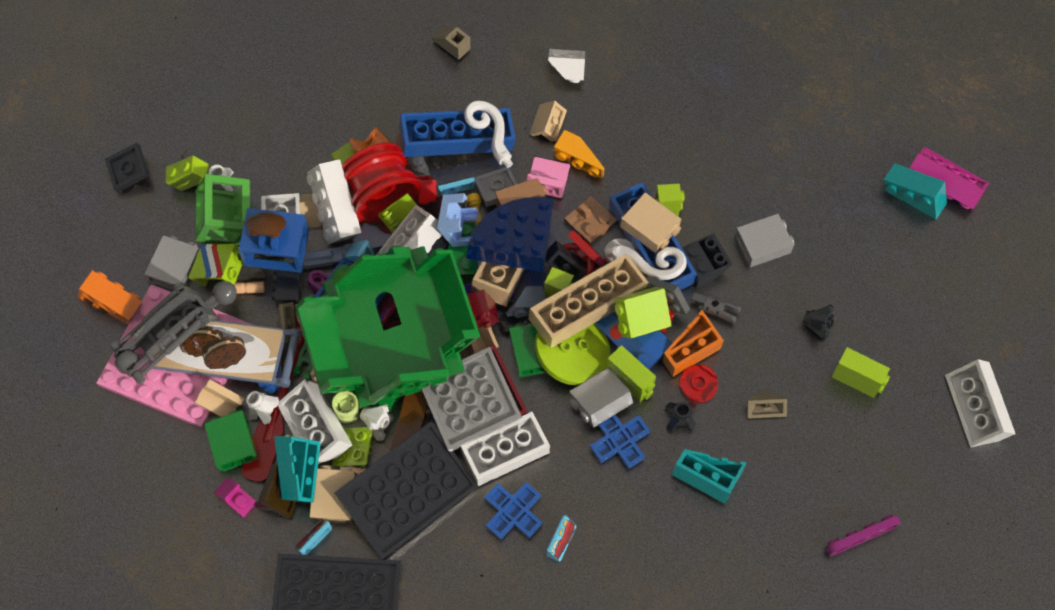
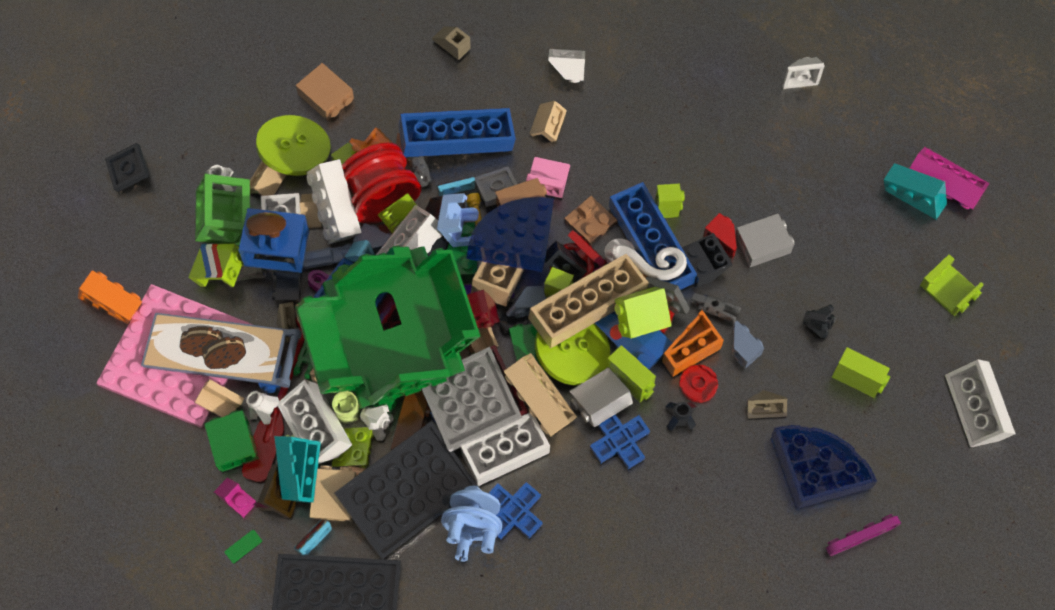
dark grey piece [110,281,237,384] -> none
light grey brick [144,235,199,290] -> none
lime brick [165,156,209,191] -> none
light nougat piece [235,281,265,294] -> none
red brick [416,175,436,205] -> none
white plant [464,100,513,168] -> none
slope [546,515,576,561] -> none
light orange slope [554,130,604,179] -> none
tan brick [620,193,681,253] -> none
teal wedge [672,449,746,504] -> none
none -> green sticker [224,530,262,563]
none -> tan panel [250,161,286,196]
none -> lime plate [256,115,331,176]
none -> medium nougat brick [296,63,354,121]
none -> light blue piece [441,485,502,562]
none -> tan brick [504,353,577,436]
none -> red slope [703,213,737,258]
none -> sand blue slope [732,321,764,369]
none -> clear blue brick [771,425,877,509]
none -> white slope [782,57,824,89]
none -> lime panel [920,255,984,316]

